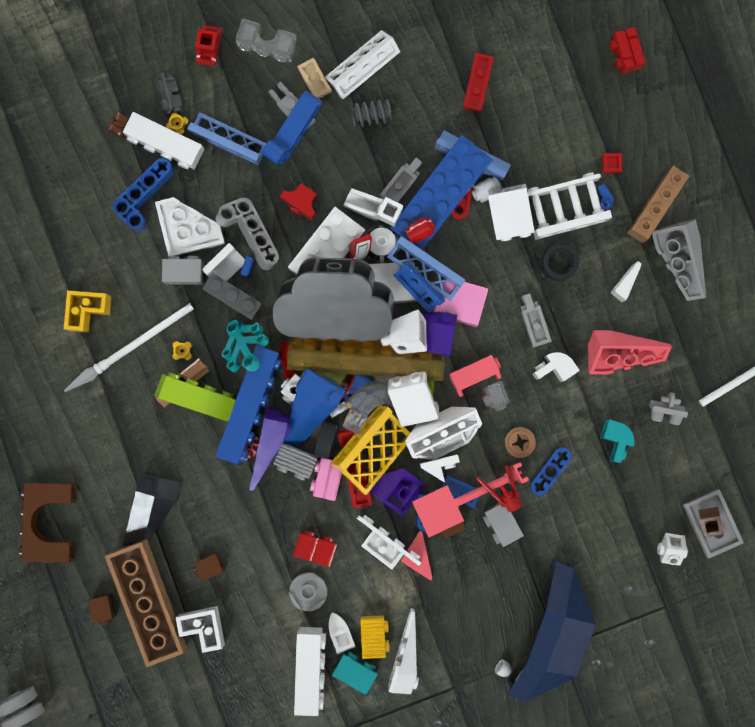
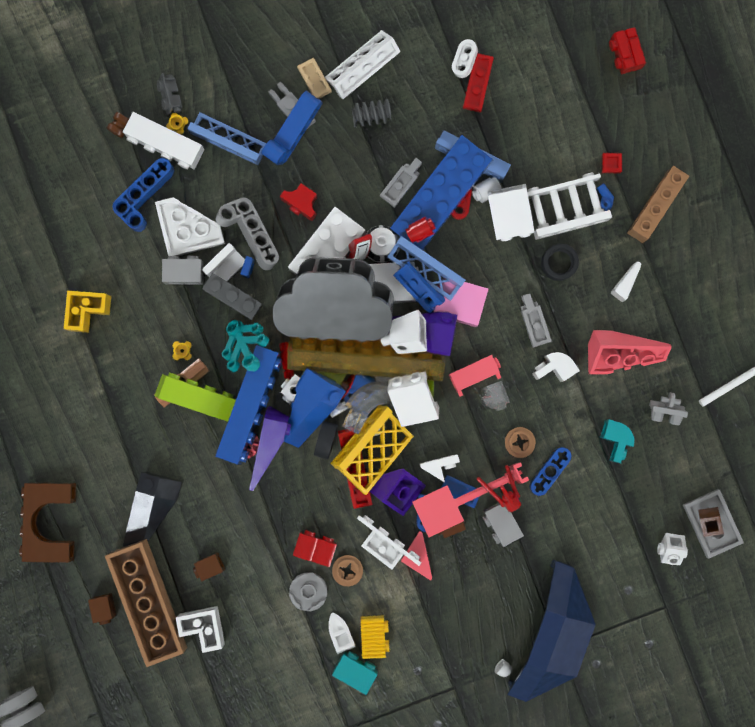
white piece [64,303,194,392] -> none
red brick [195,25,222,67] -> none
clear arch [235,18,298,62] -> none
light grey brick [273,442,318,481] -> none
white brick [294,627,326,716] -> none
bright pink brick [310,458,342,501] -> none
white arch [343,188,403,227] -> none
white wedge [388,608,419,694] -> none
white wedge [405,407,482,460] -> none
light grey wedge [652,219,706,301] -> none
none -> medium nougat gear [332,555,363,586]
none -> white plate [452,39,478,78]

